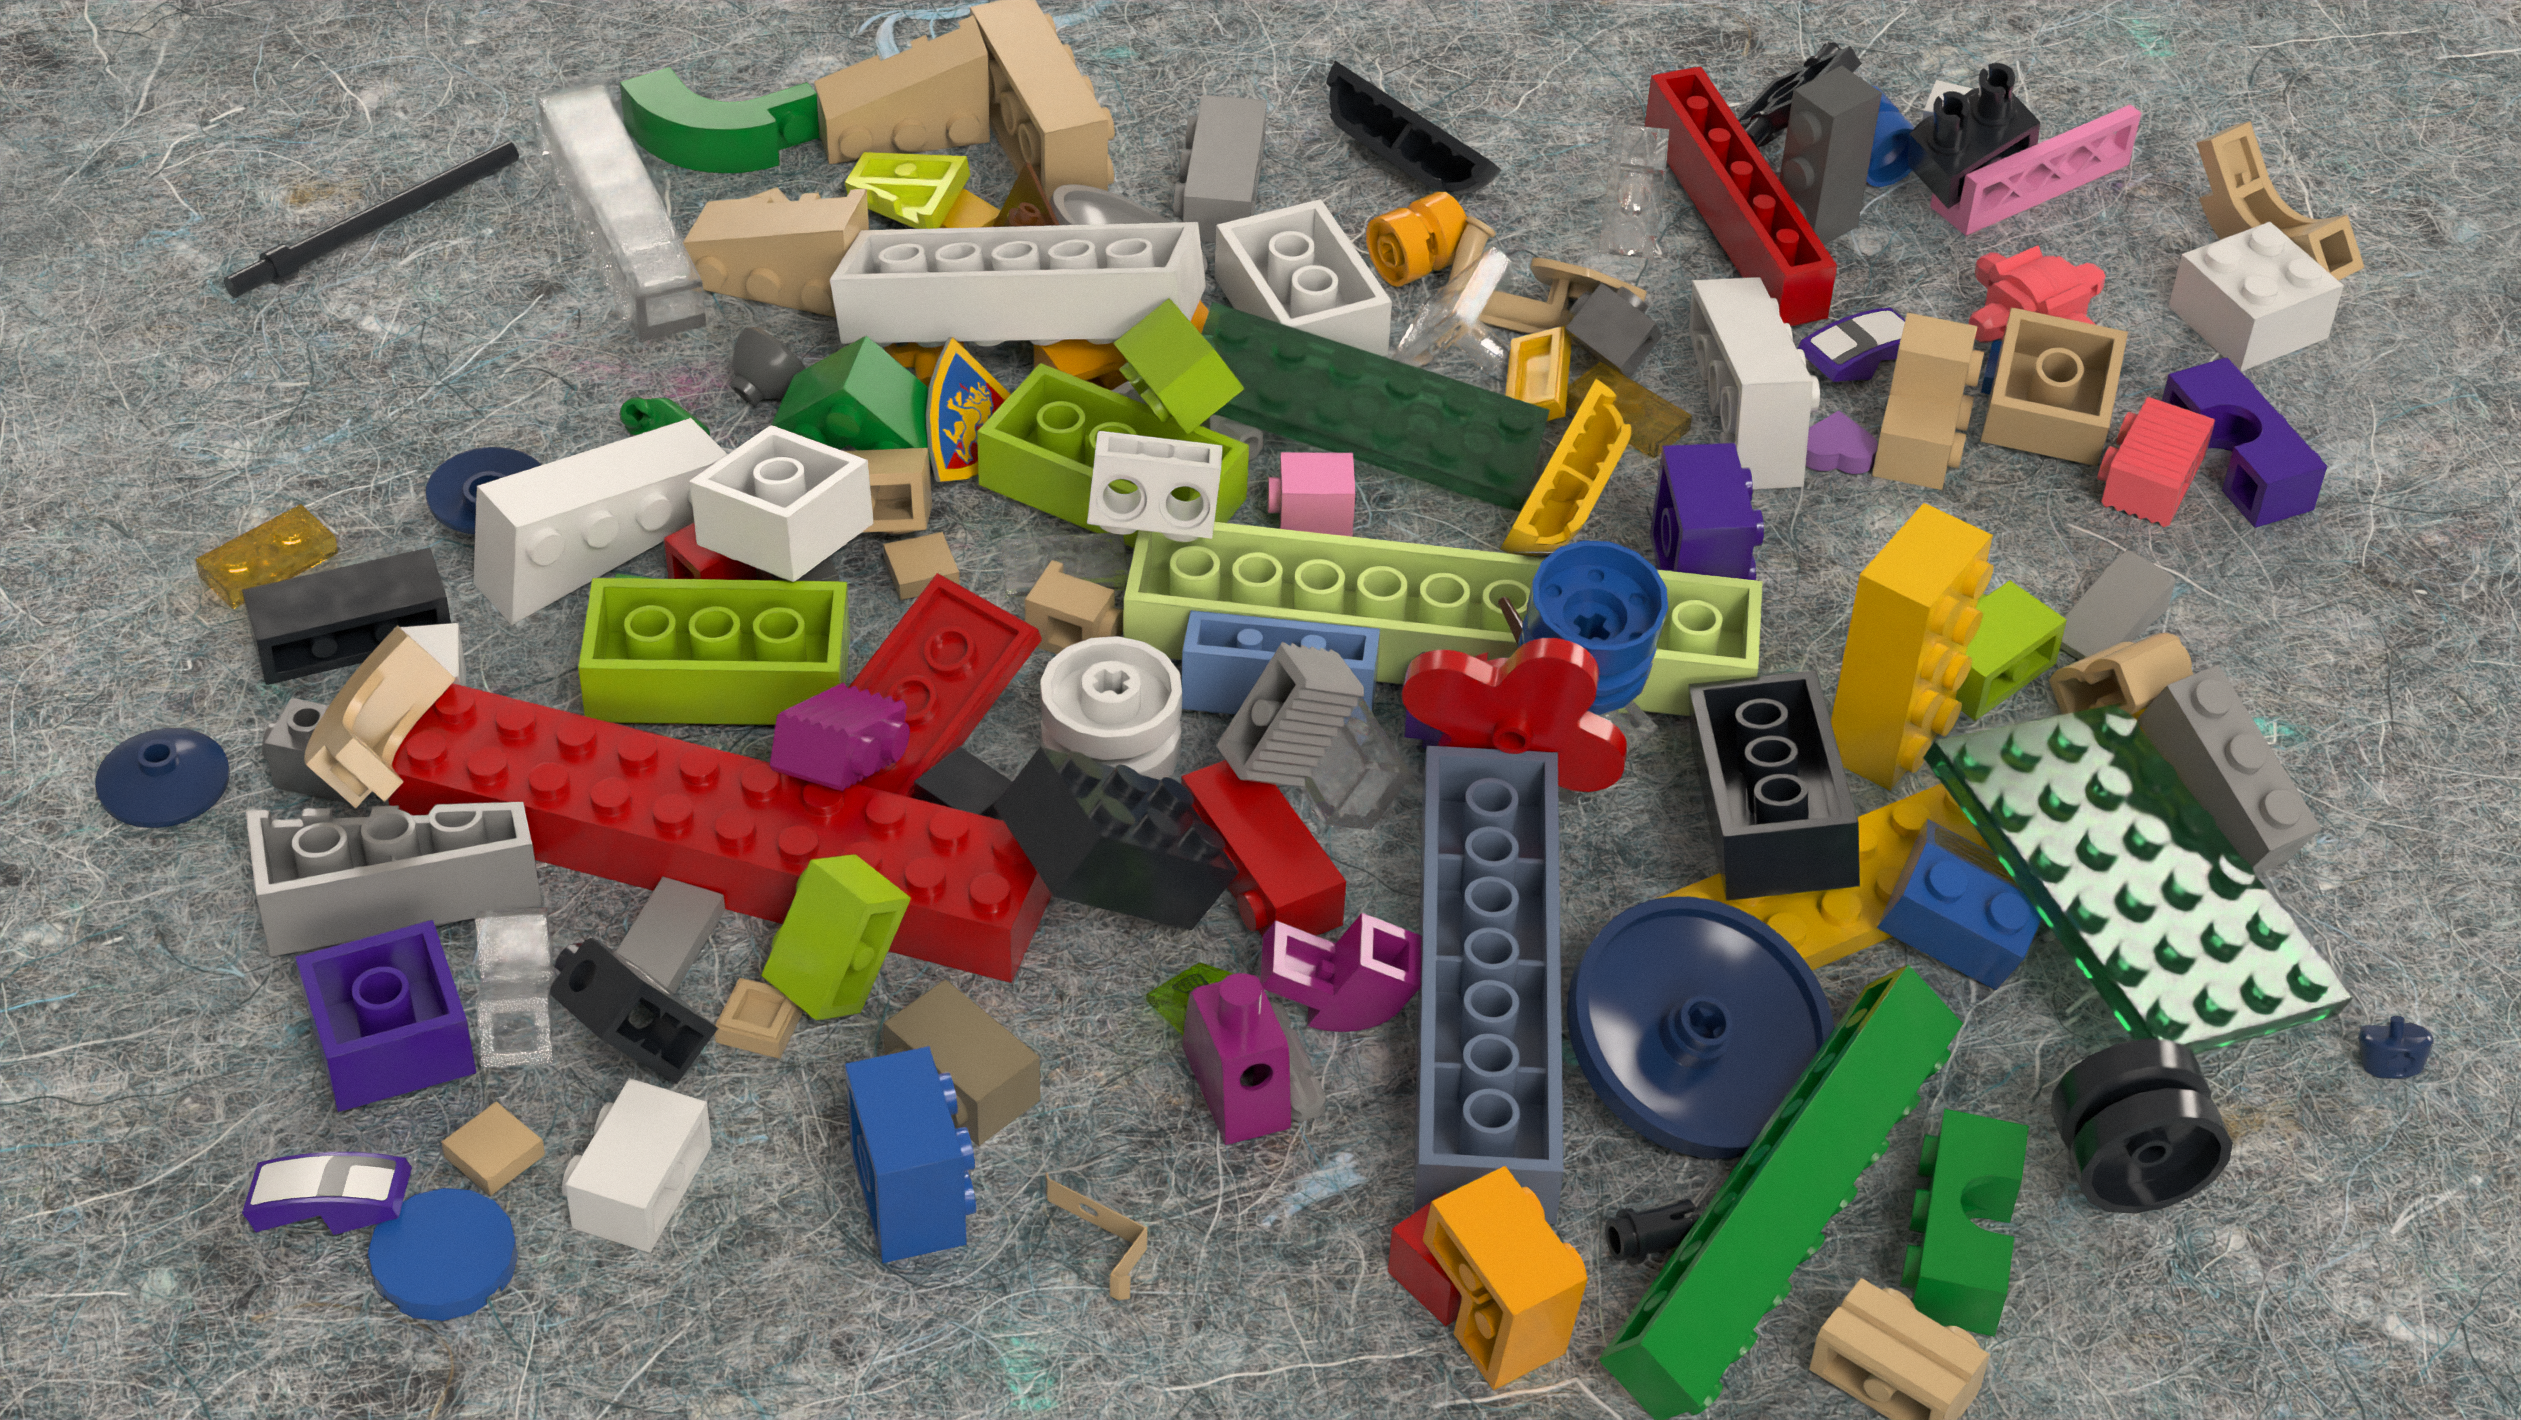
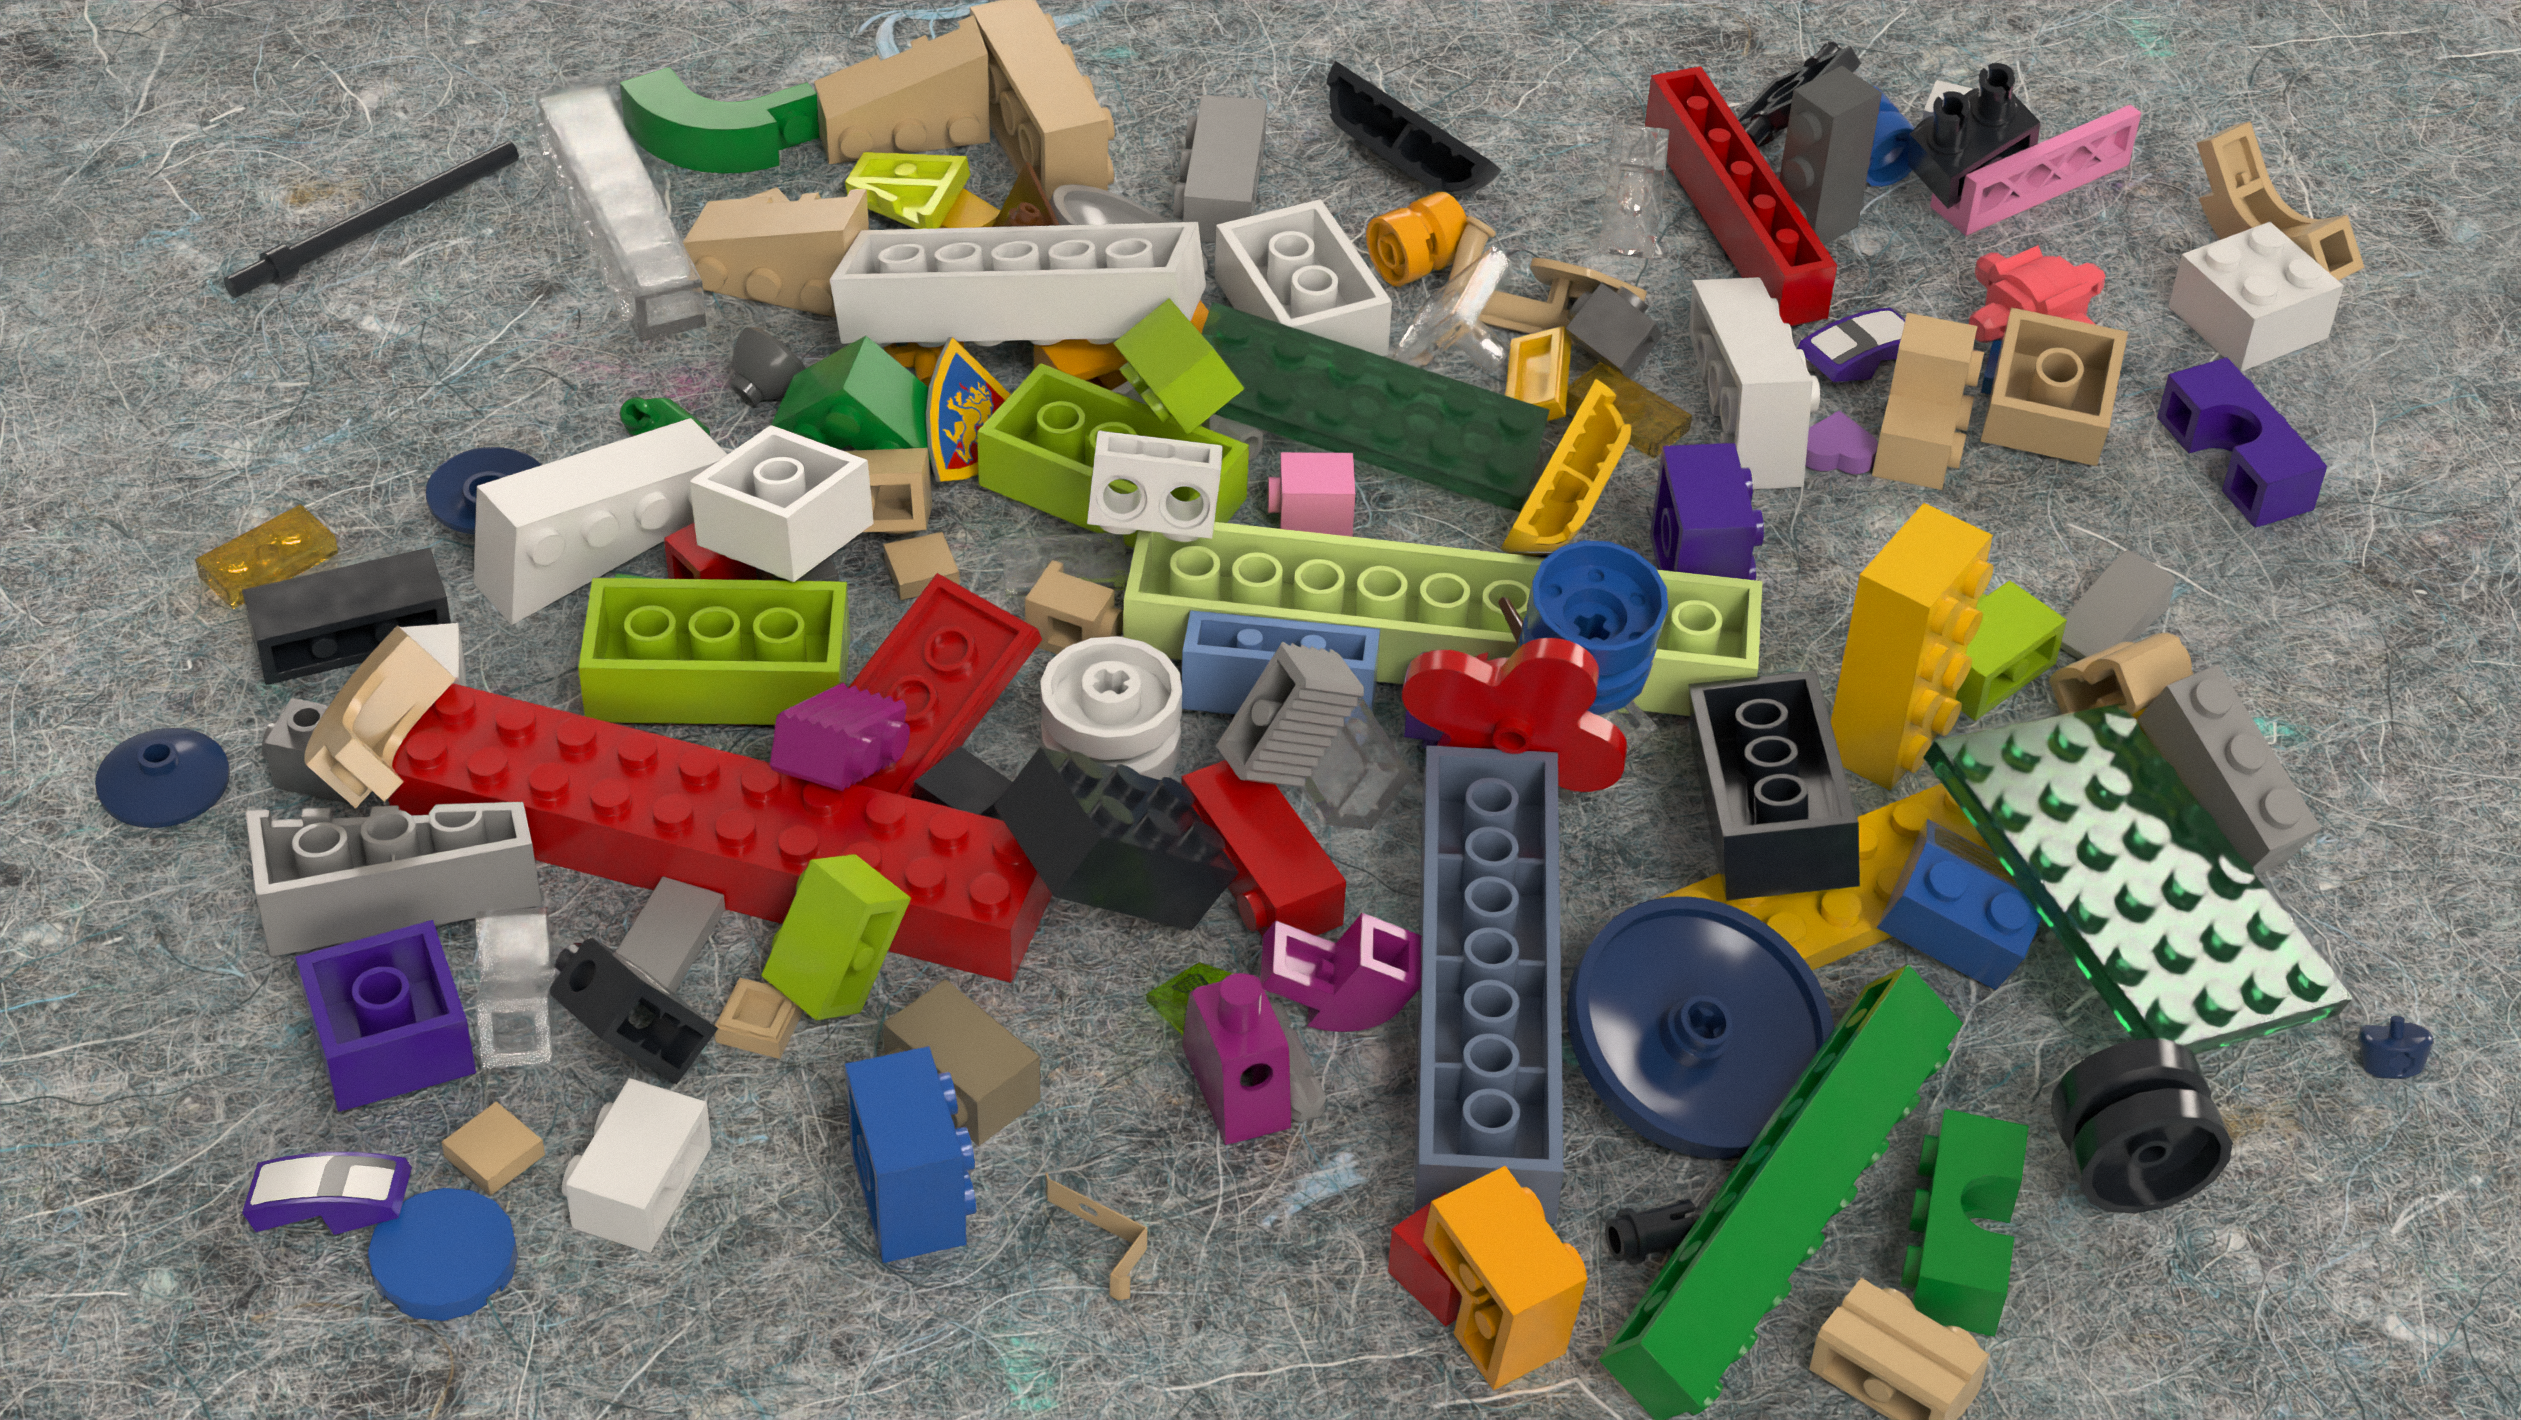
coral brick [2097,396,2215,527] -> none

